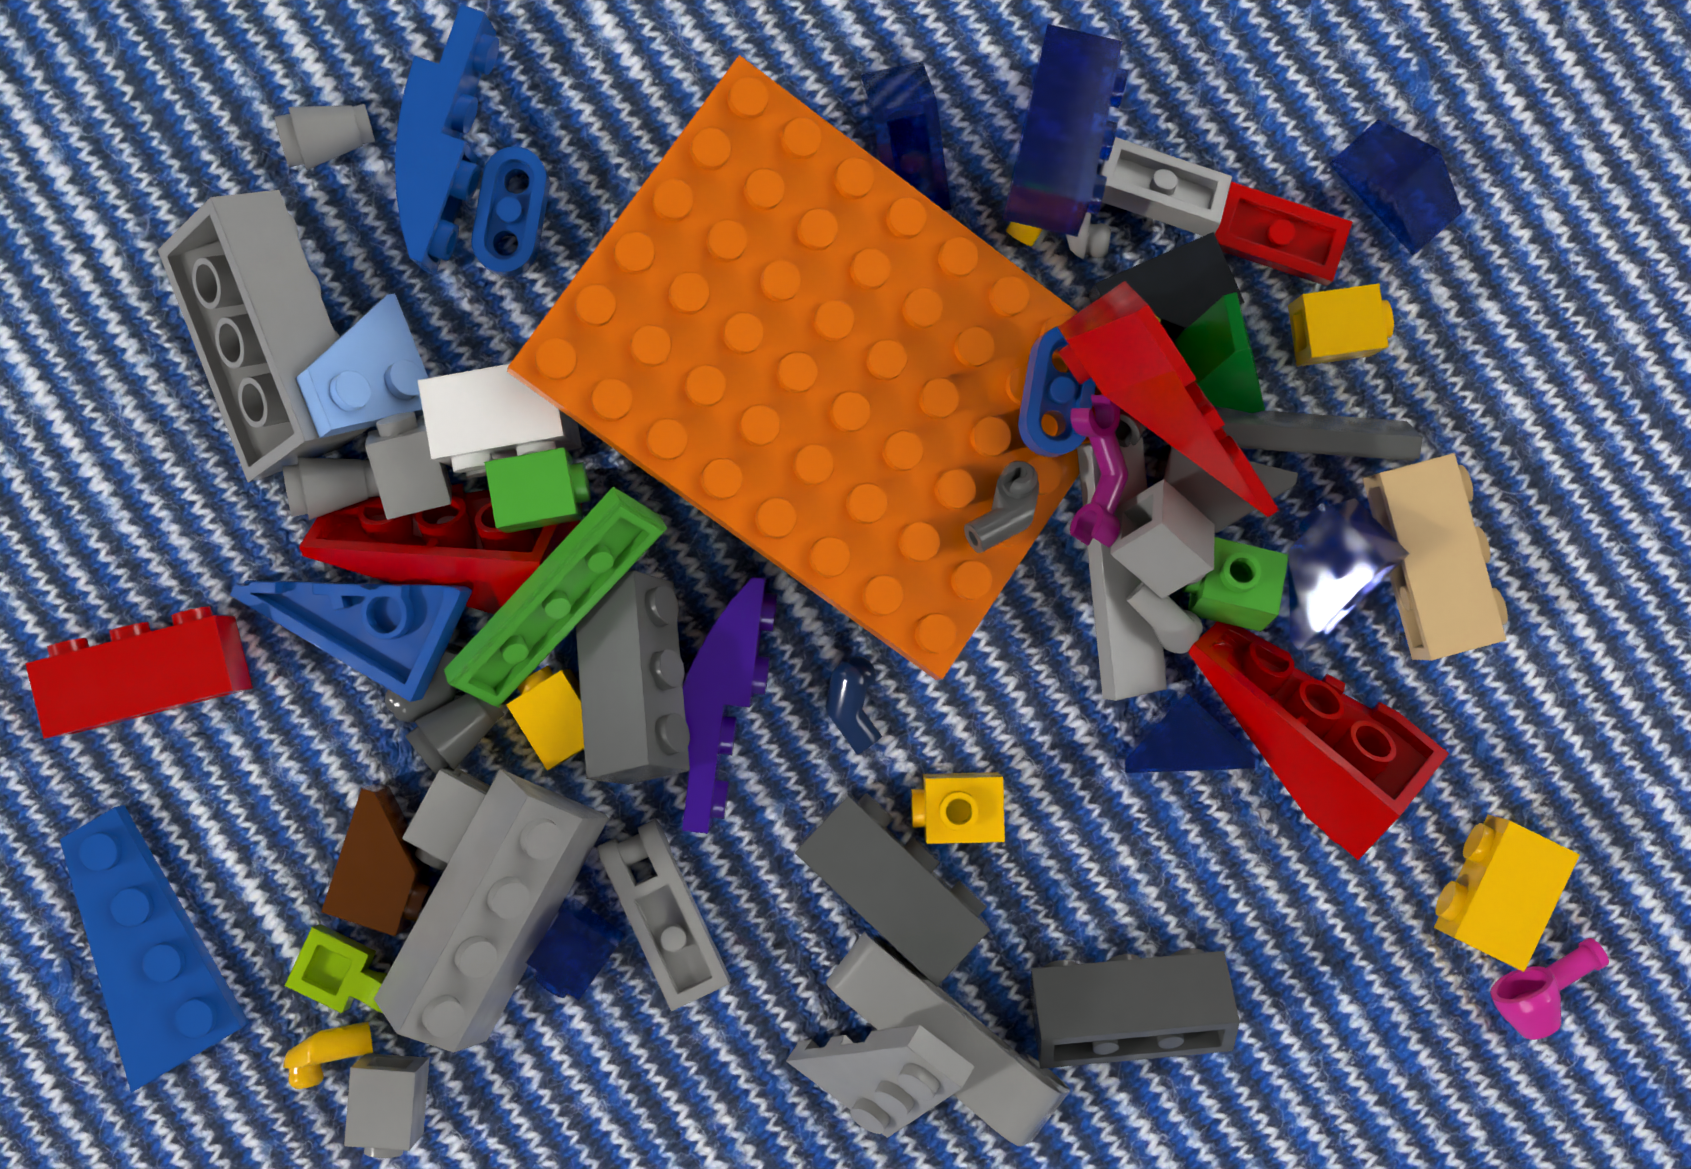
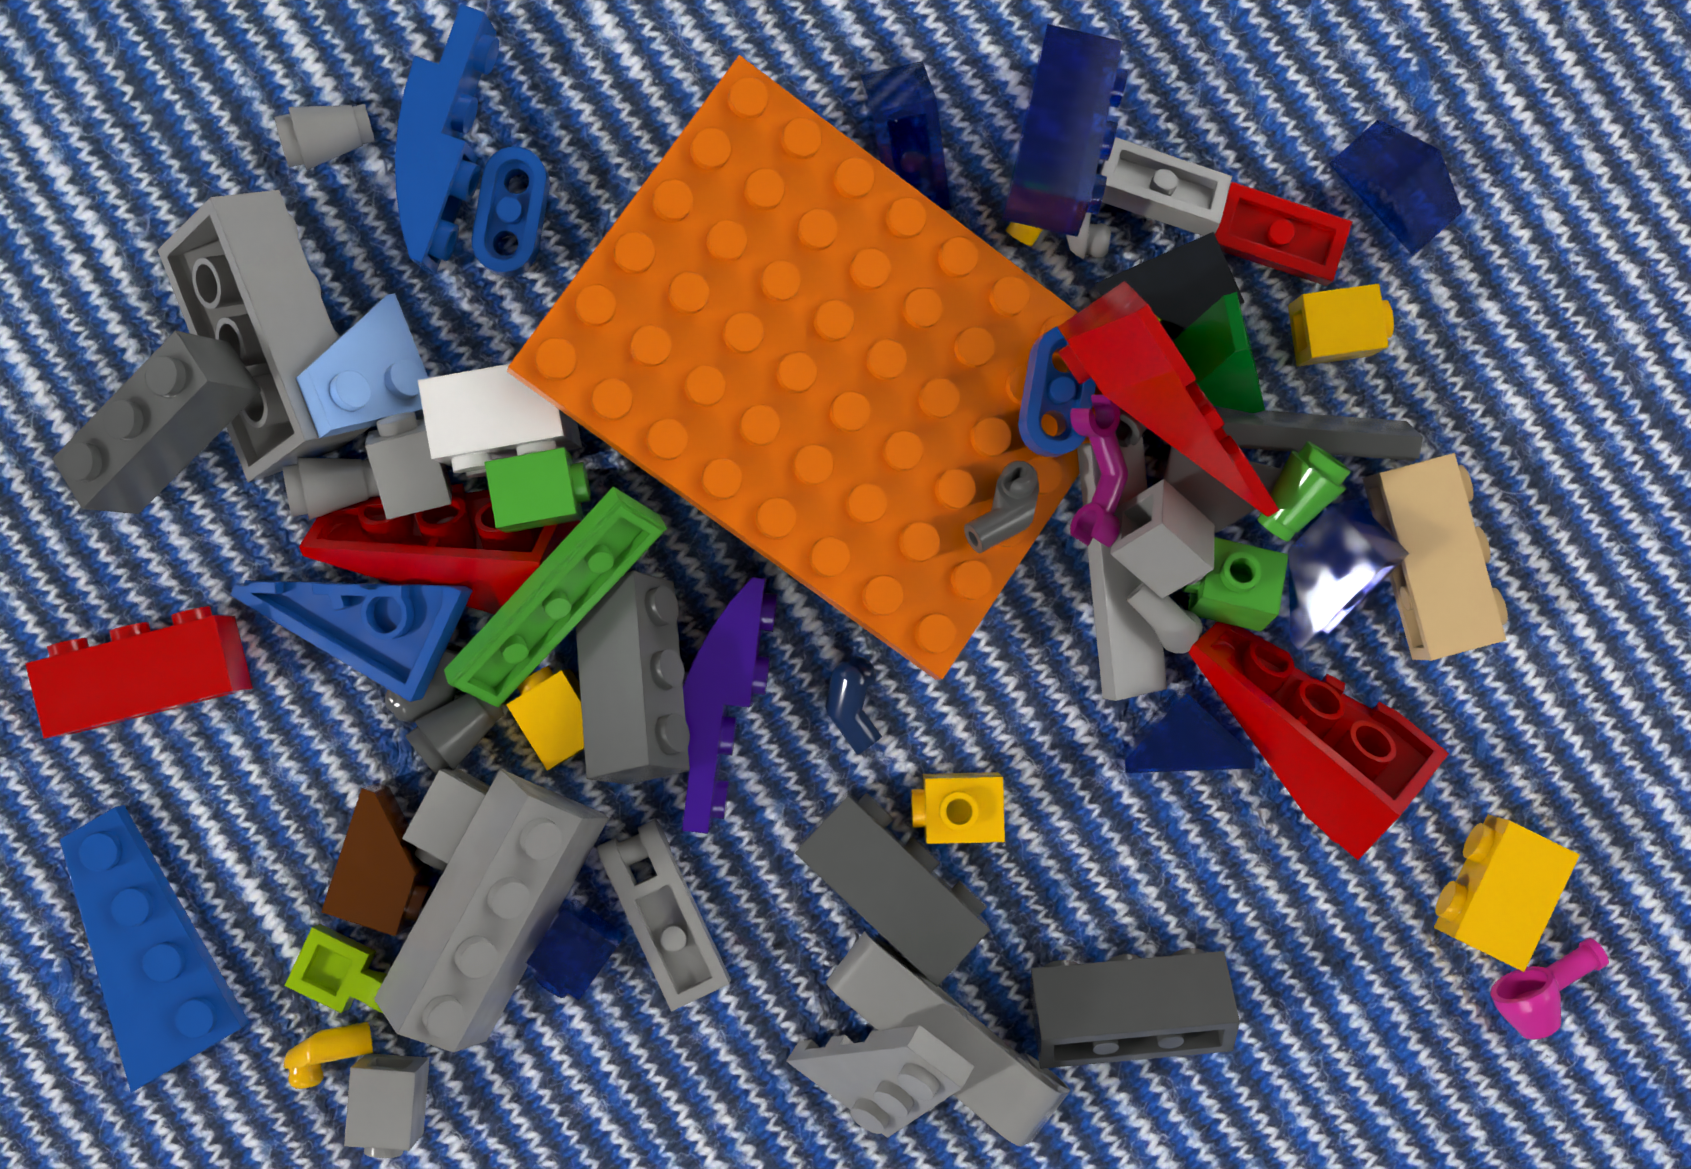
none -> dark grey brick [52,330,261,514]
none -> bright green cone [1257,441,1351,542]

